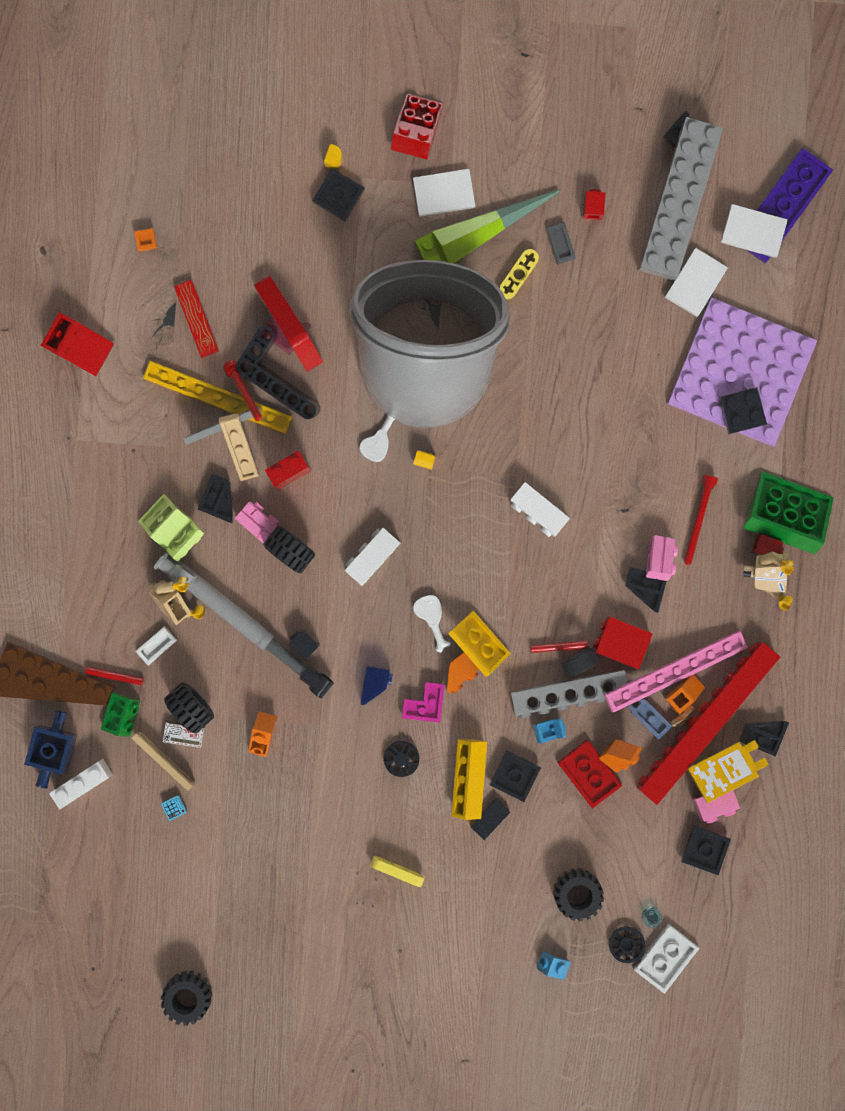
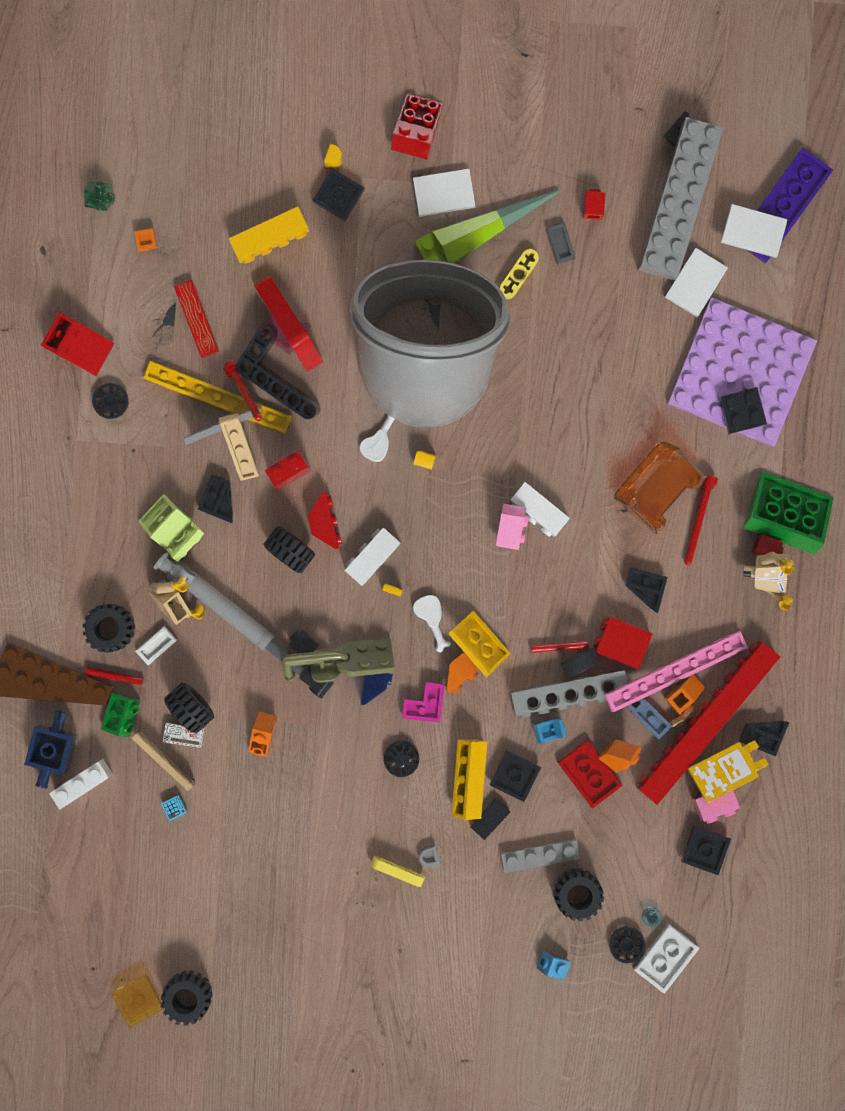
bright pink brick [235,502,279,543] -> none
bright pink brick [646,535,678,581] -> none
none -> black tyre [82,604,135,653]
none -> clear green brick [84,181,115,211]
none -> black wheel [92,383,129,419]
none -> clear yellow plate [111,974,164,1028]
none -> yellow brick [228,207,309,264]
none -> olive plate [282,638,395,683]
none -> red slope [308,492,342,550]
none -> yellow tile [382,584,403,597]
none -> light grey tile [419,845,440,867]
none -> bright pink brick [496,504,529,550]
none -> light grey plate [501,839,580,873]
none -> clear orange windscreen [614,441,707,534]

